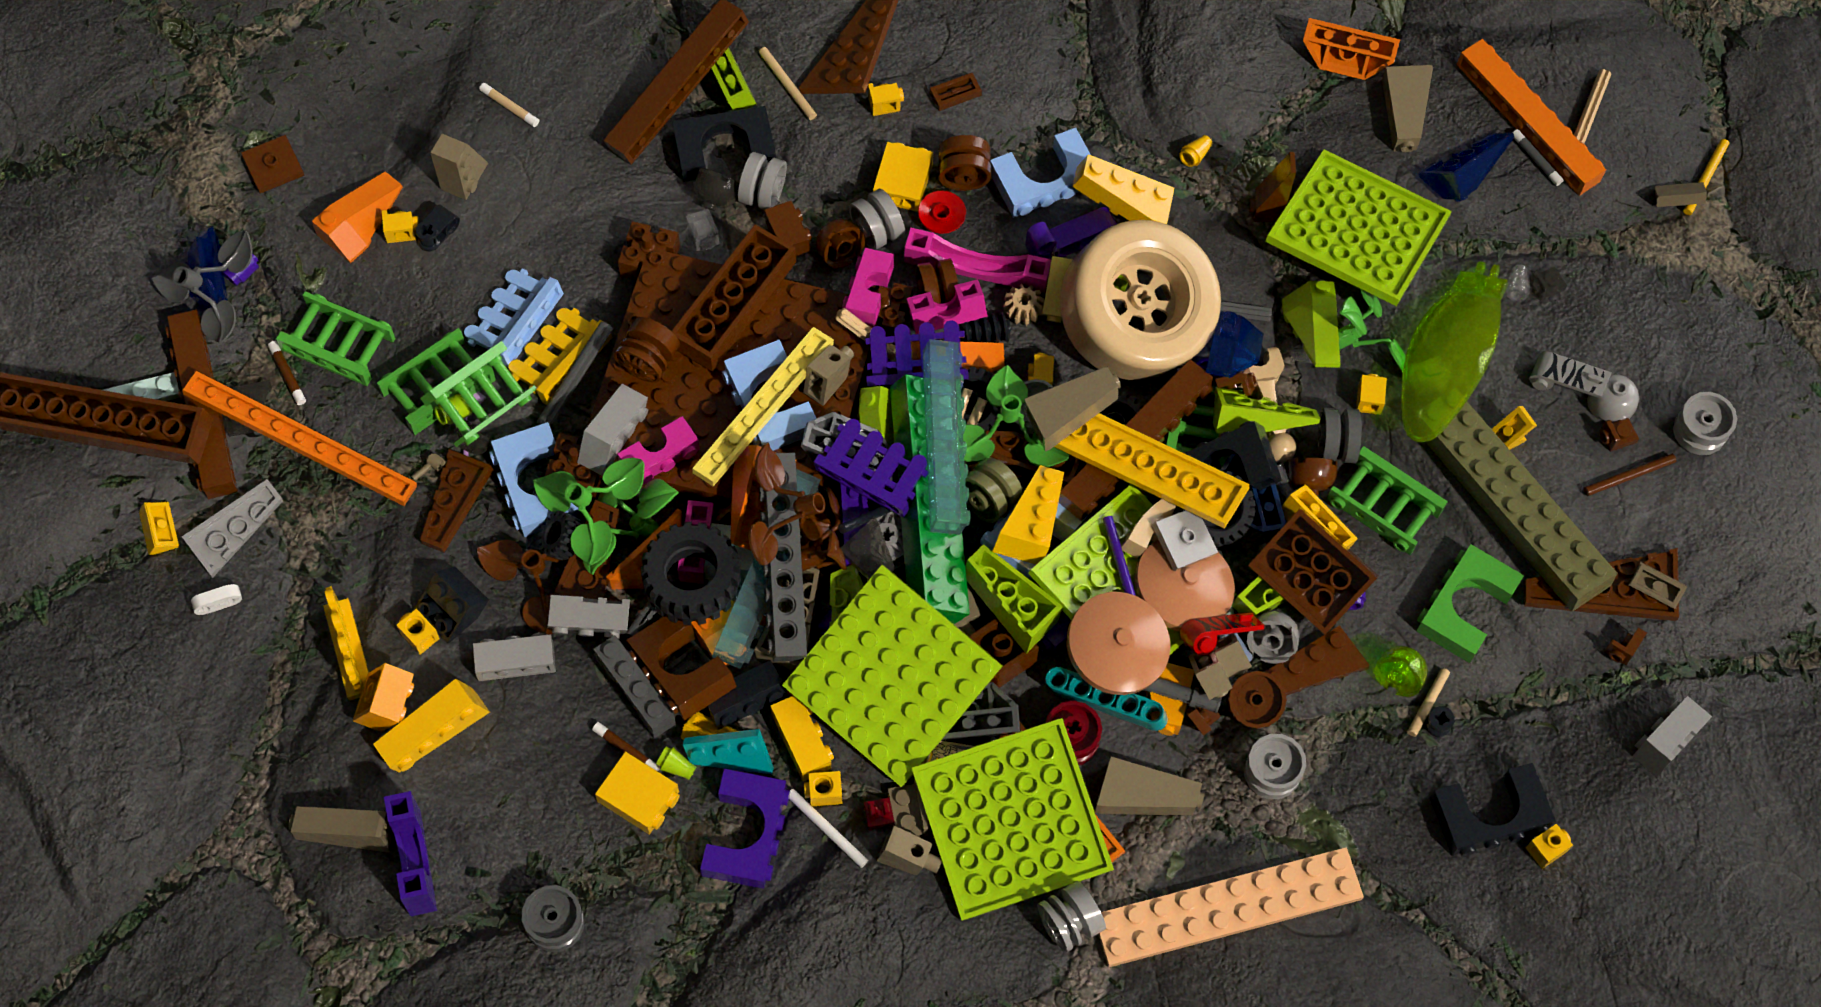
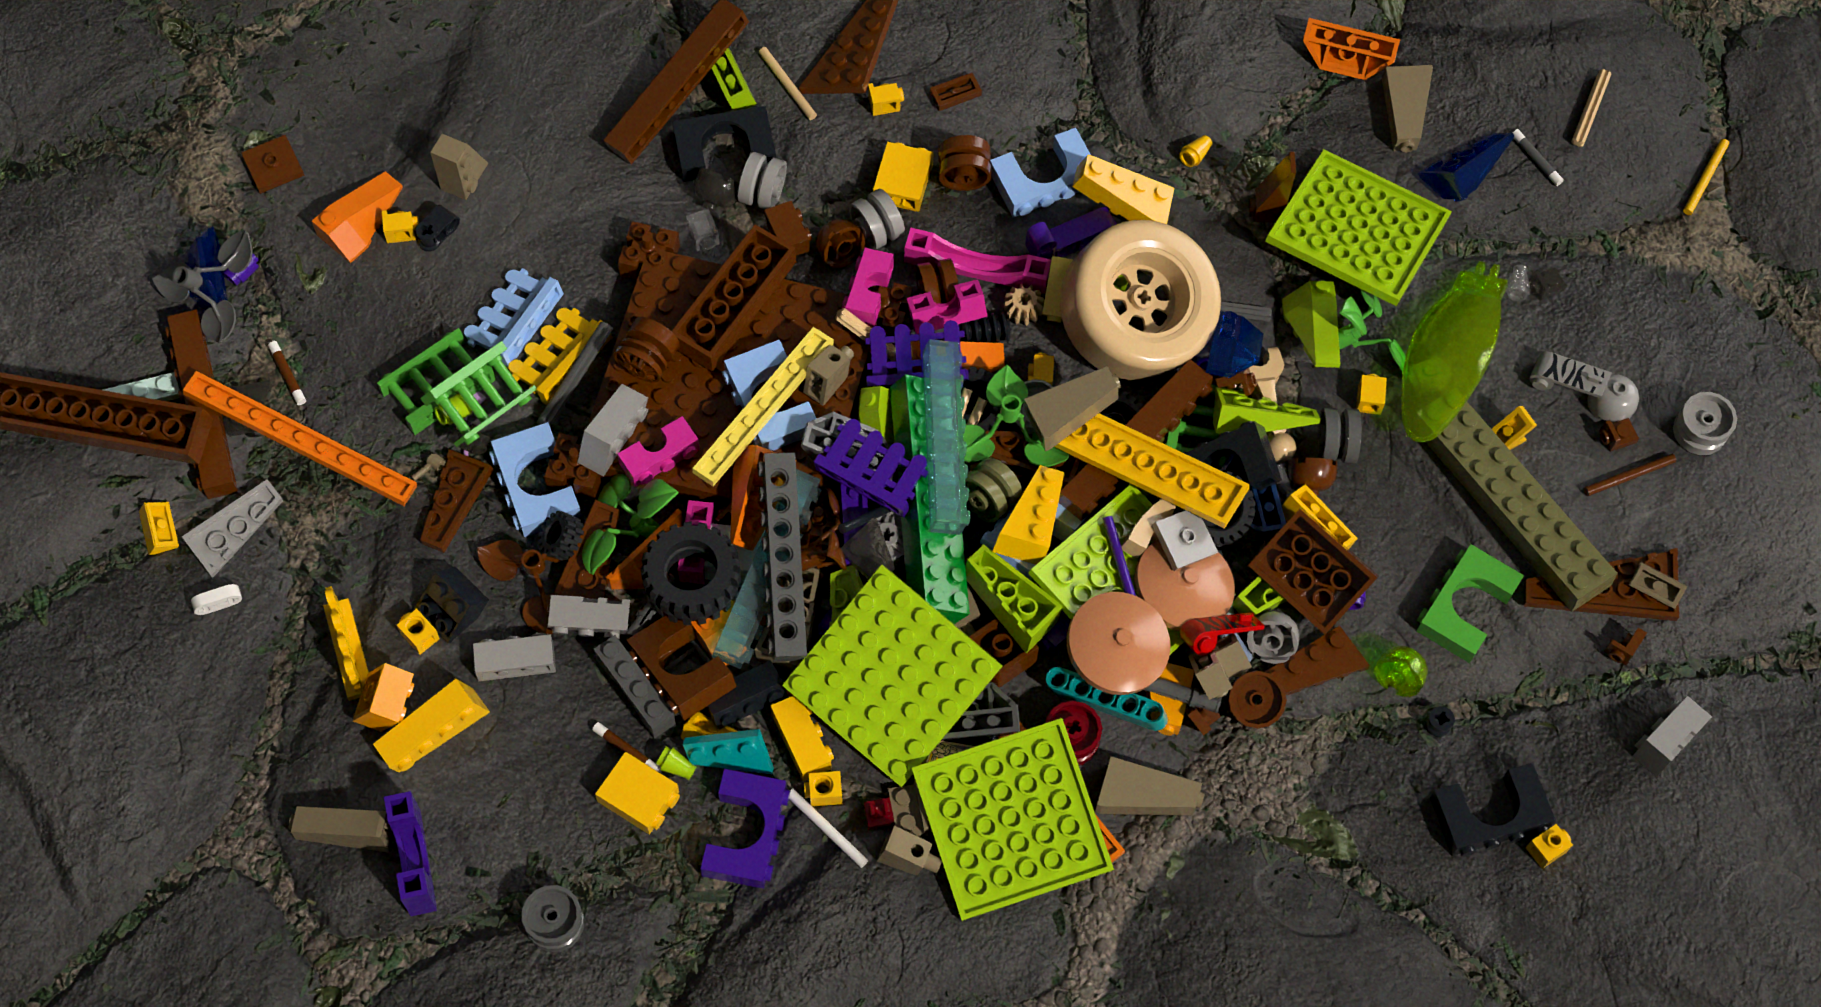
bright green fence [276,292,395,386] -> none
tan bar [479,83,539,127] -> none
bright green plant [533,458,644,565] -> none
reddish brown plant [748,443,834,565] -> none
red dish [918,191,966,234] -> none
light grey wheel [1037,881,1106,953] -> none
light nougat plate [1098,847,1364,968] -> none
light grey wheel [1244,734,1306,799] -> none
bright green fence [1327,446,1448,555] -> none
tan bar [1407,668,1450,737] -> none
orange brick [1457,39,1606,196] -> none
dark tan slope [1655,182,1707,207] -> none

